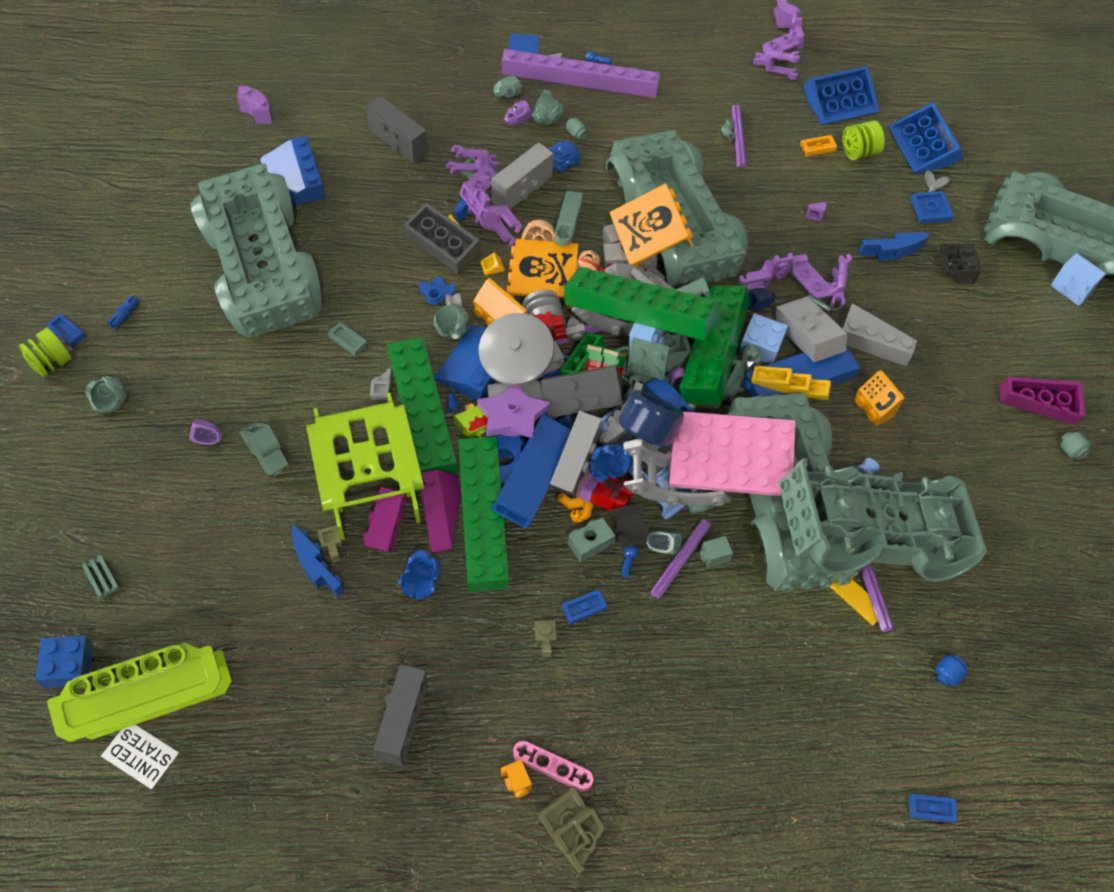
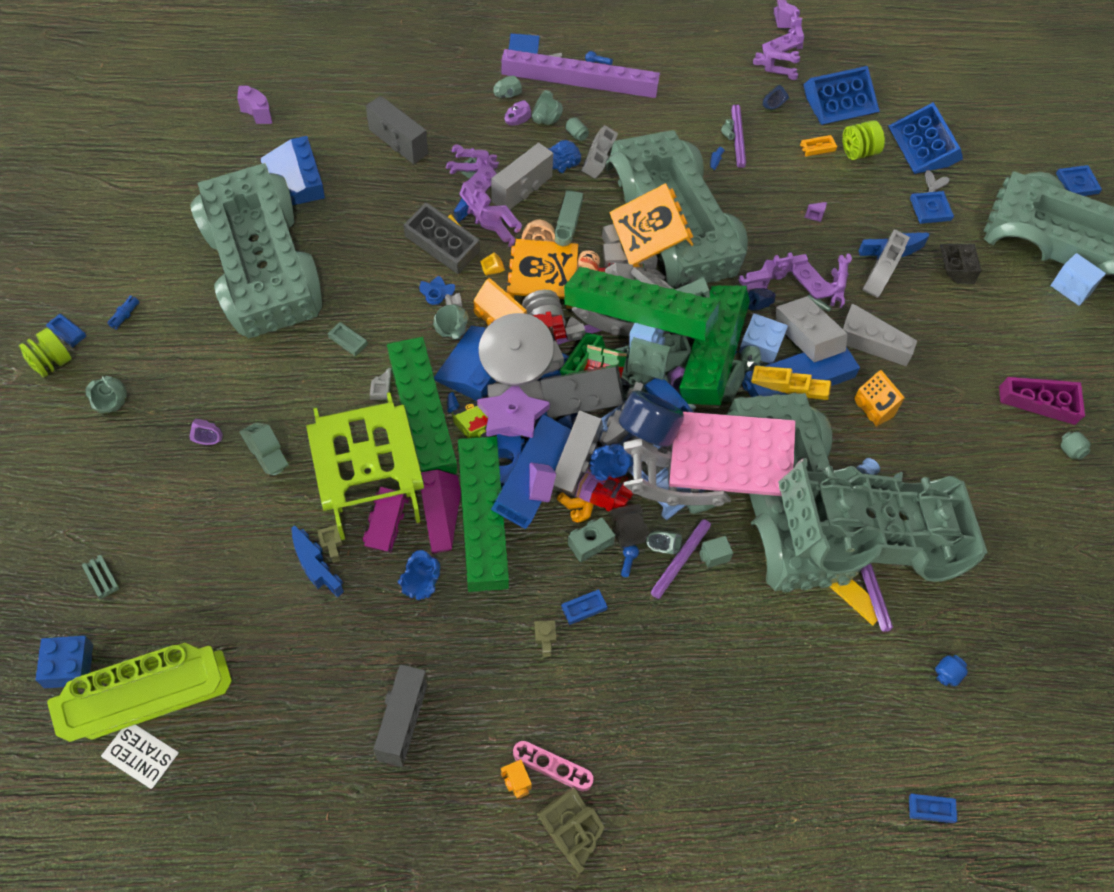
none -> medium lavender slope [529,462,556,502]
none -> light grey arch [581,125,618,179]
none -> blue bar [710,147,725,171]
none -> rock [763,85,789,110]
none -> light grey slope [862,229,910,298]
none -> blue plate [1056,165,1102,196]

